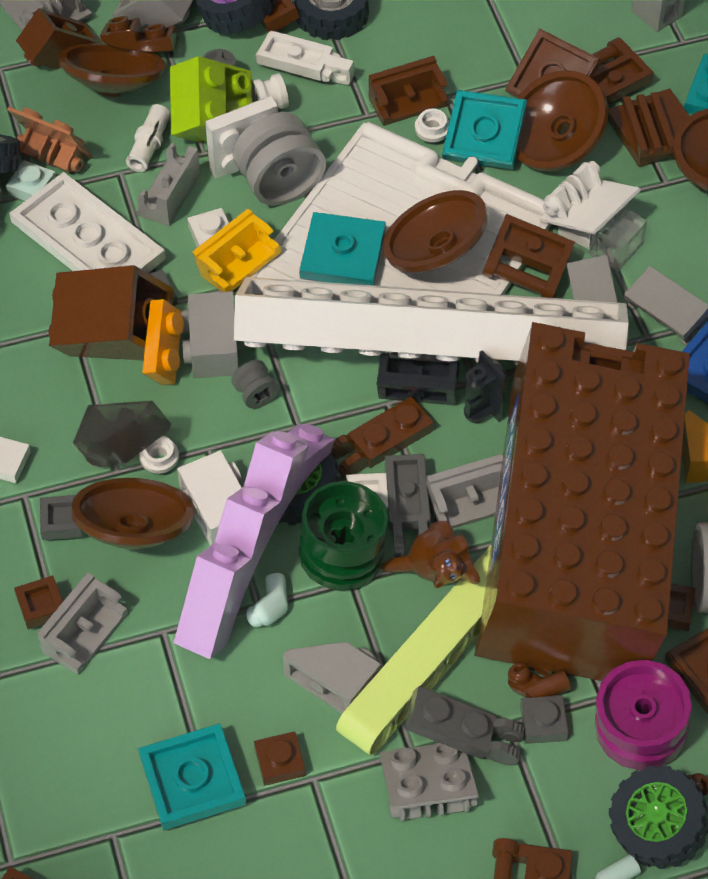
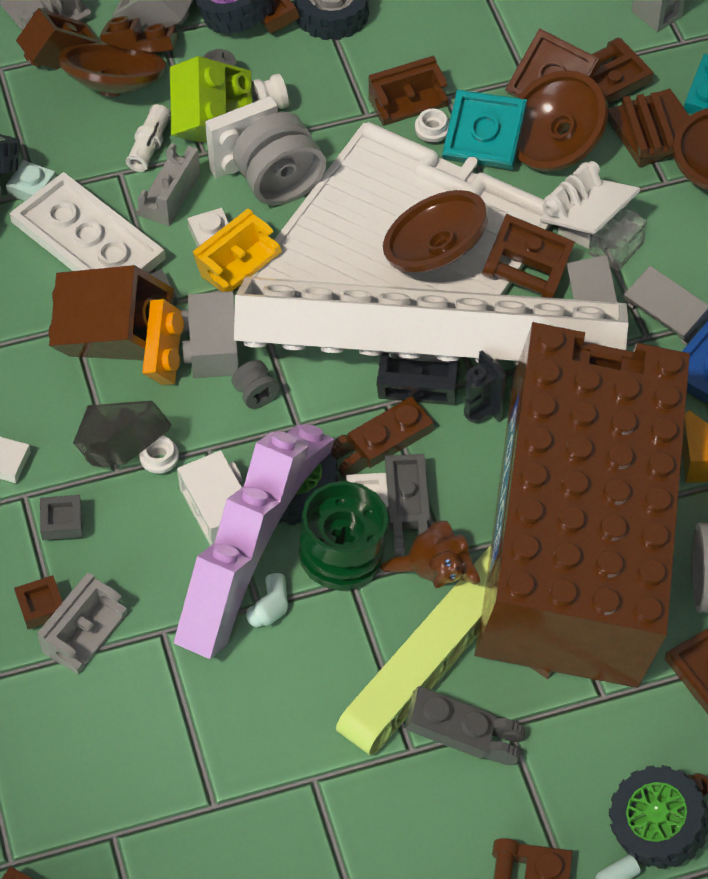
nougat hinge [7,106,93,174] -> none
reddish brown dish [71,478,194,549] -> none
teal plate [138,723,246,831] -> none
reddish brown plate [254,731,306,786] -> none
white hinge [256,31,354,85] -> none
light grey slope [283,642,381,714] -> none
teal plate [299,212,386,286] -> none
light grey hinge [379,743,479,821] -> none
light grey hinge [426,454,503,529] -> none
reddish brown arm [508,663,571,698] -> none
dark grey plate [520,695,568,744] -> none
magenta wheel [595,660,692,771] -> none
reddish brown plate [668,583,696,631] -> none

